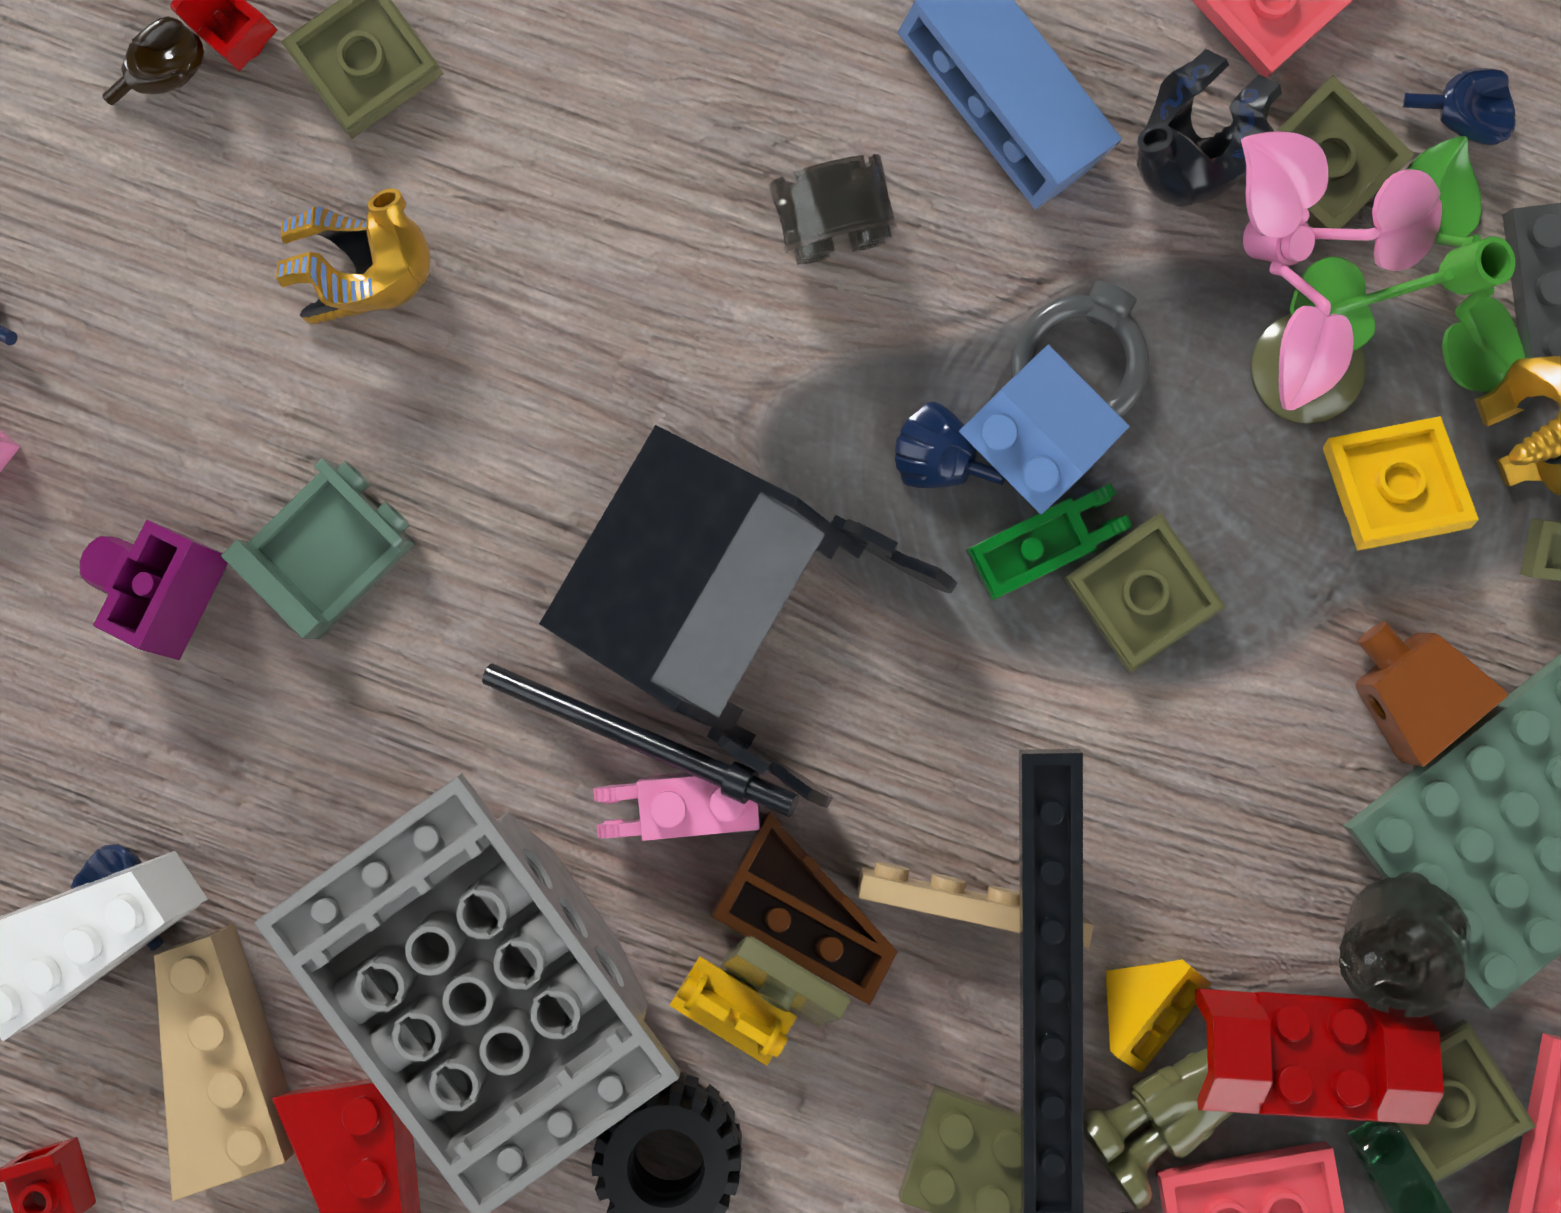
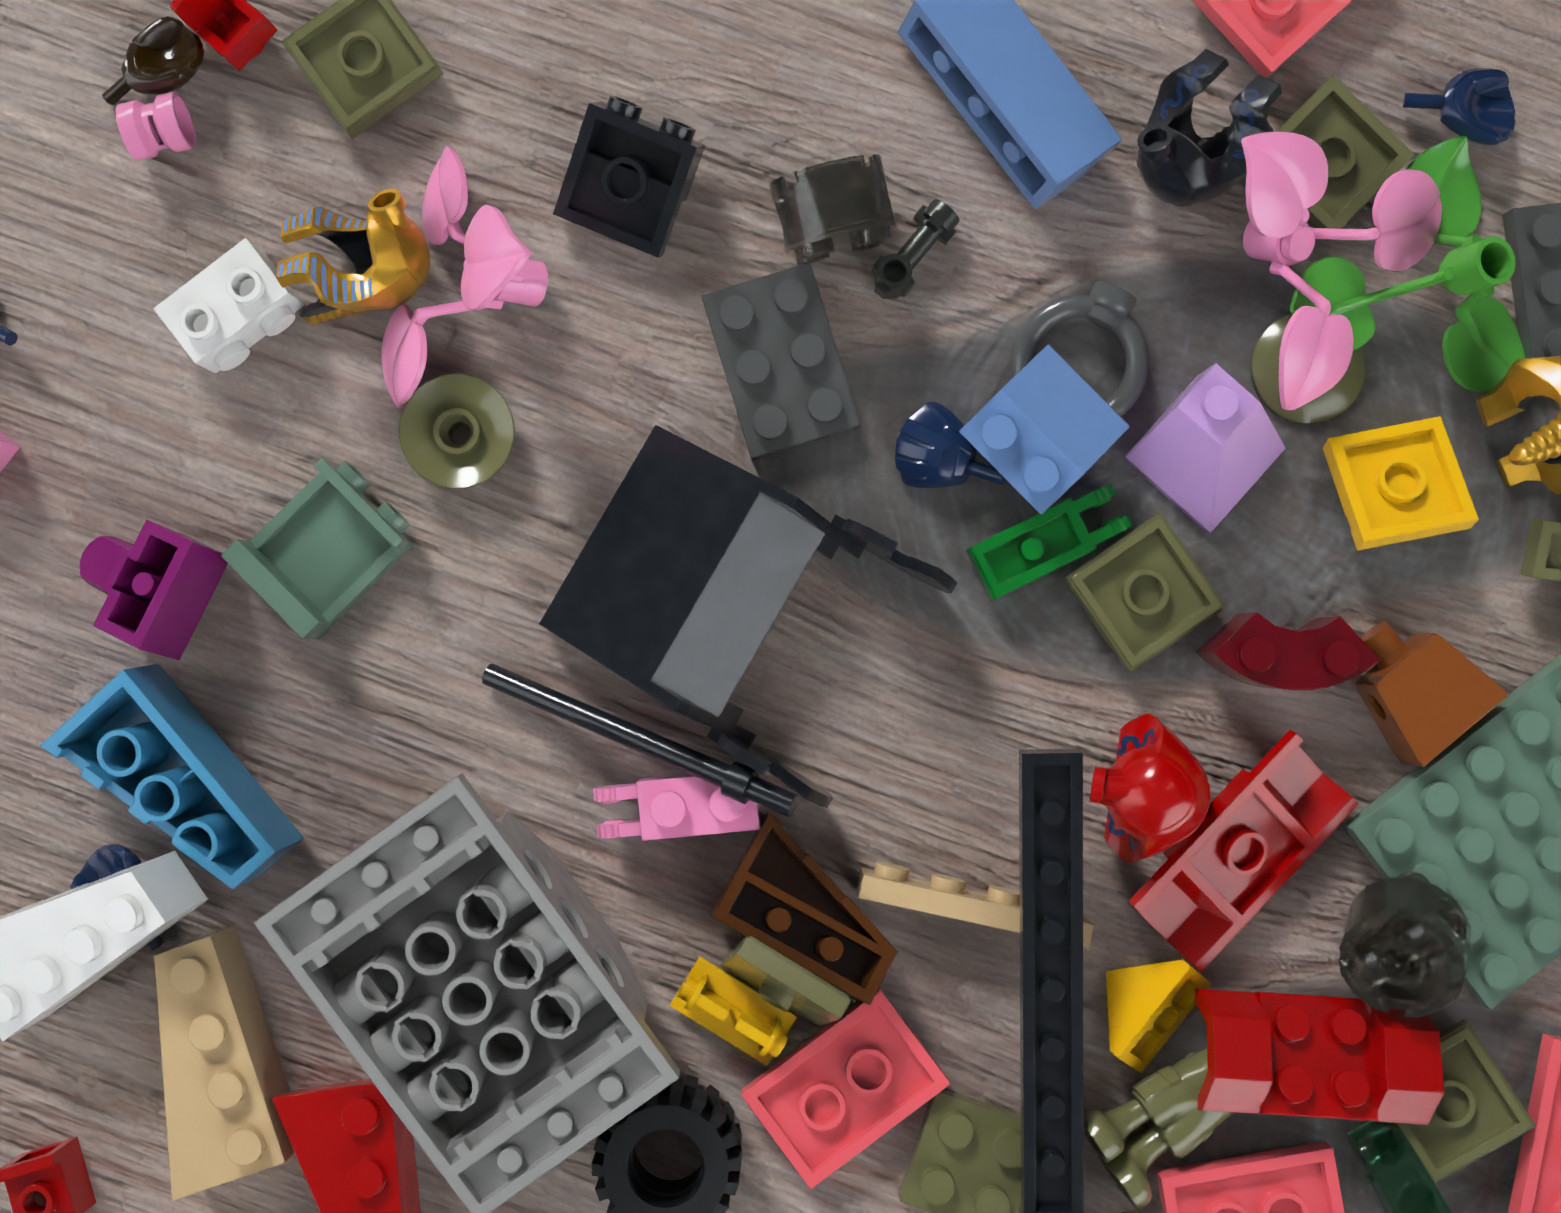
none -> dark azure wedge [40,664,304,889]
none -> bright pink wheel [116,91,197,161]
none -> white brick [153,238,305,374]
none -> bright pink plant [381,146,548,410]
none -> olive dish [399,374,515,489]
none -> black plate [553,95,706,258]
none -> dark grey plate [701,262,860,461]
none -> coral plate [741,987,950,1189]
none -> pearl dark grey bar [872,199,960,299]
none -> red piece [1089,713,1211,863]
none -> lavender slope [1123,363,1286,534]
none -> red piece [1128,730,1359,972]
none -> dark red brick [1196,612,1380,691]

